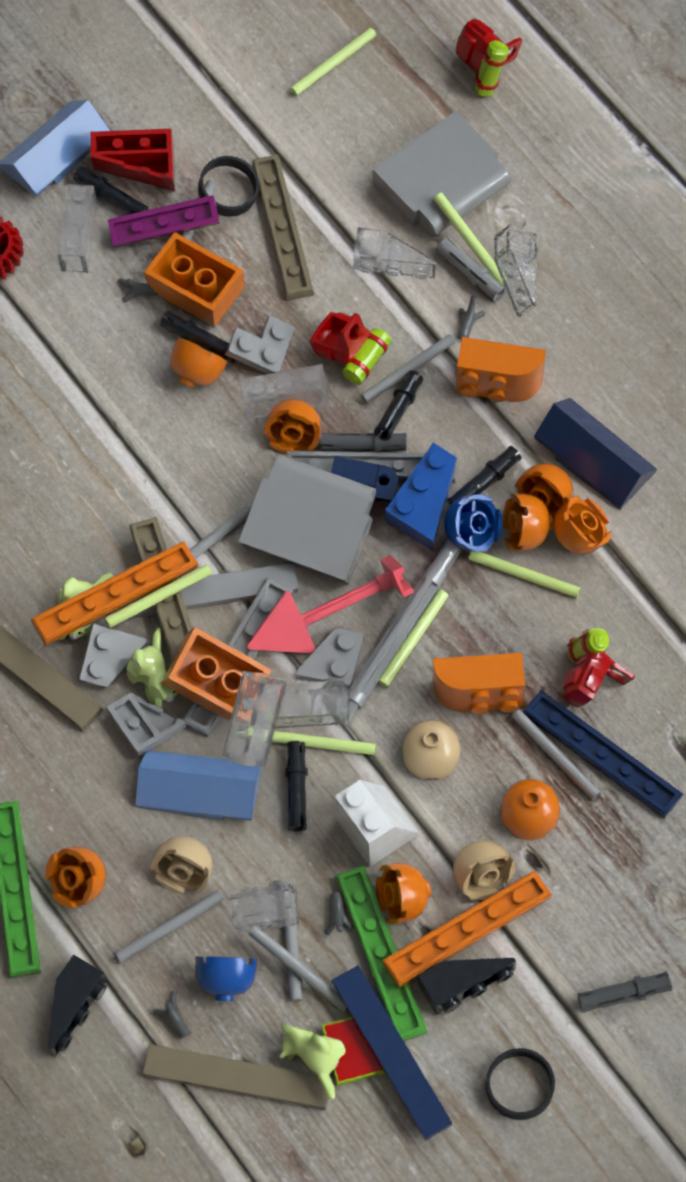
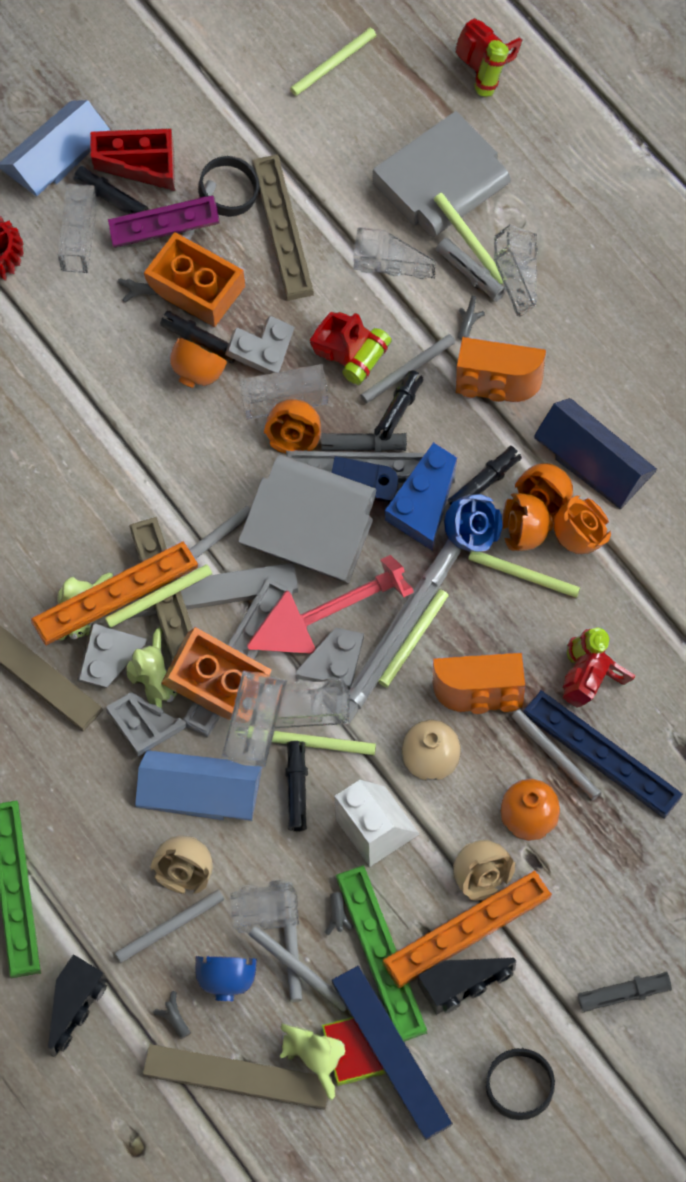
orange cylinder [45,846,107,908] -> none
orange cylinder [376,863,431,925] -> none

